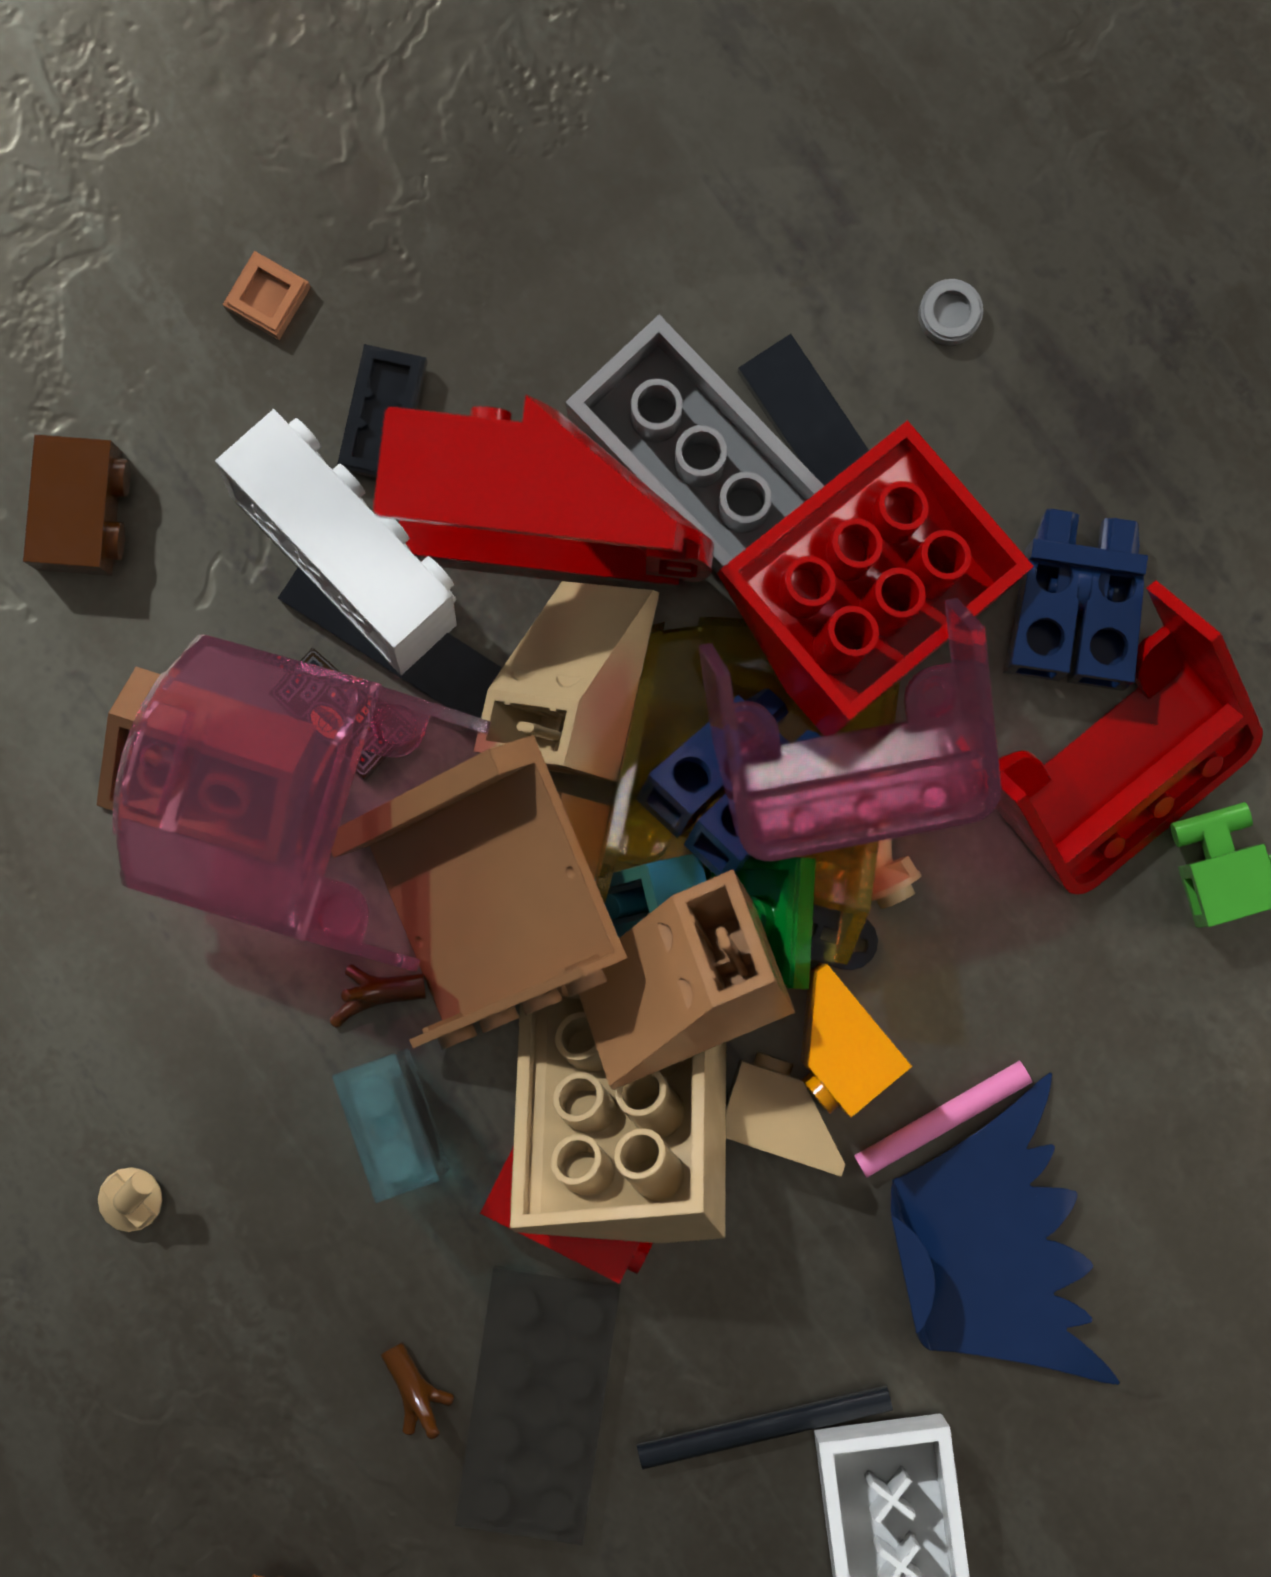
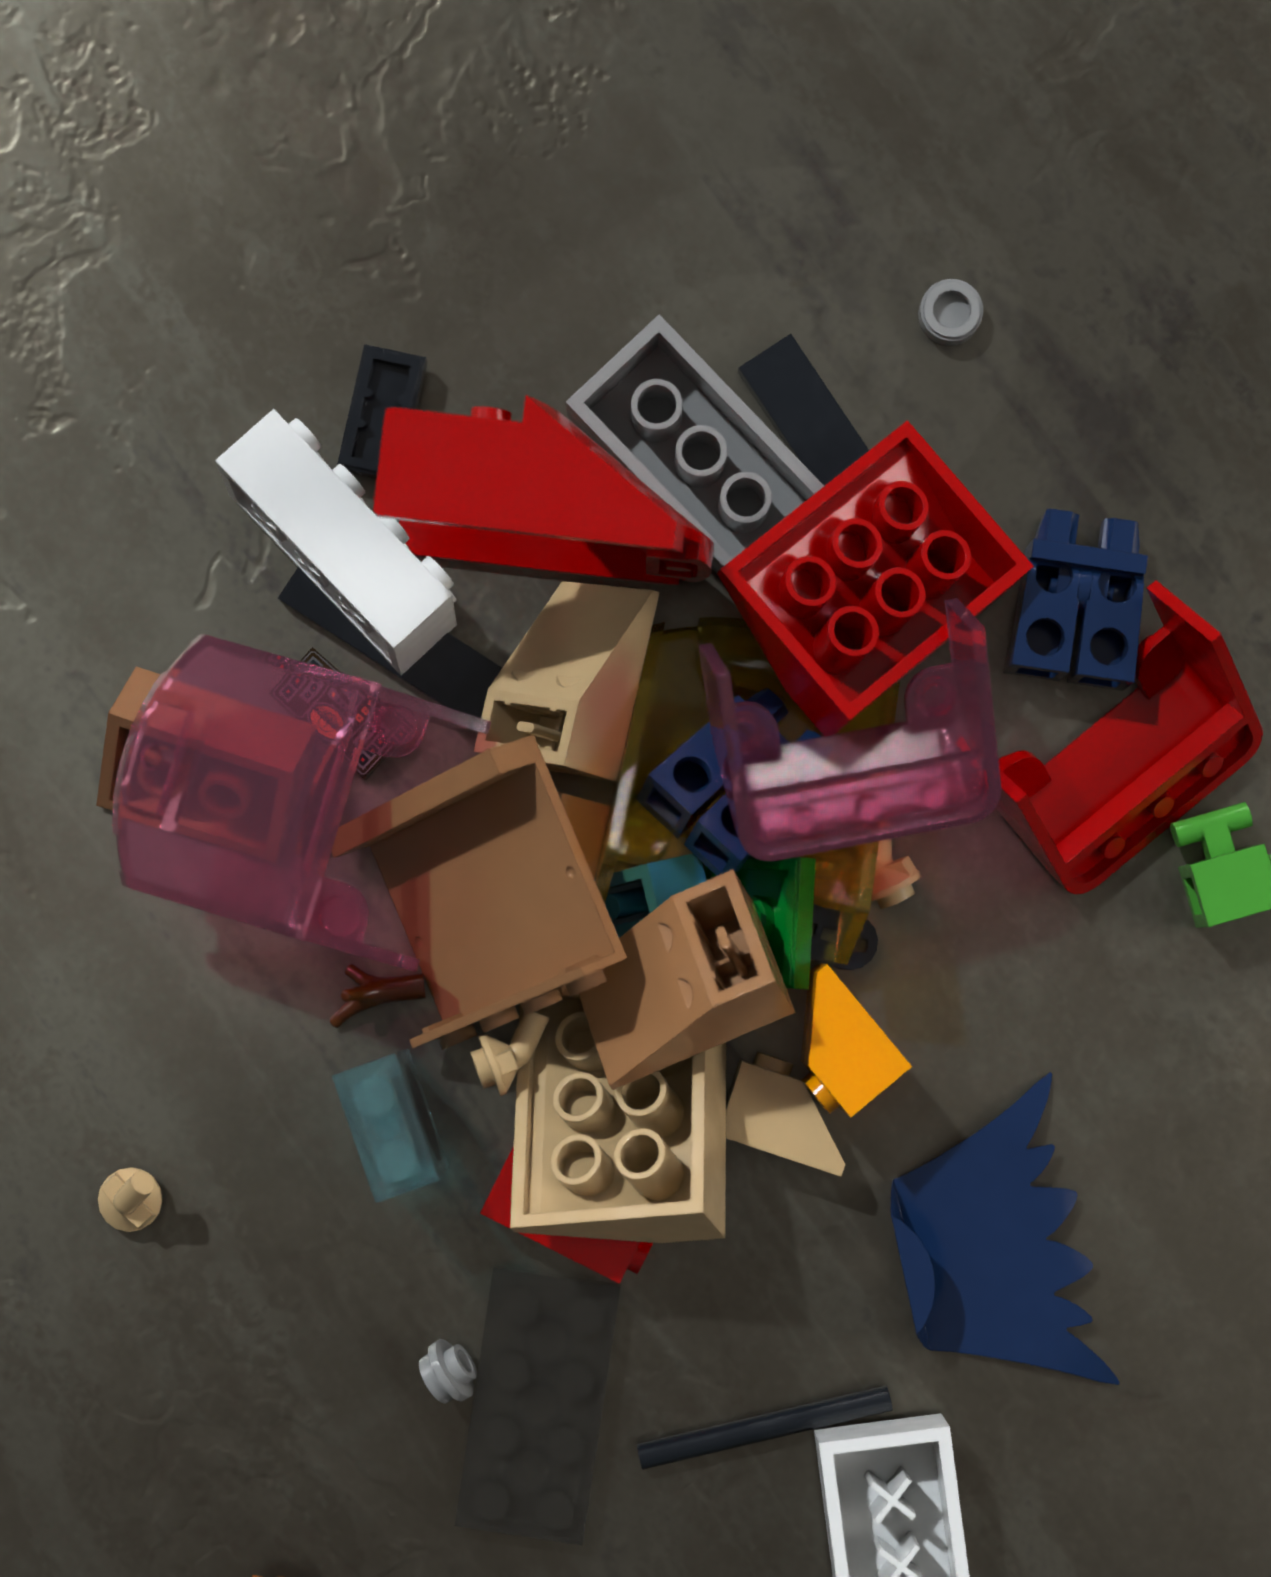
reddish brown brick [23,434,131,576] -> none
nougat tile [222,251,311,340] -> none
reddish brown bar [381,1342,454,1439] -> none
bright pink bar [854,1060,1032,1178] -> none
none -> light grey plate [419,1339,477,1404]
none -> tan plate [470,1011,550,1097]

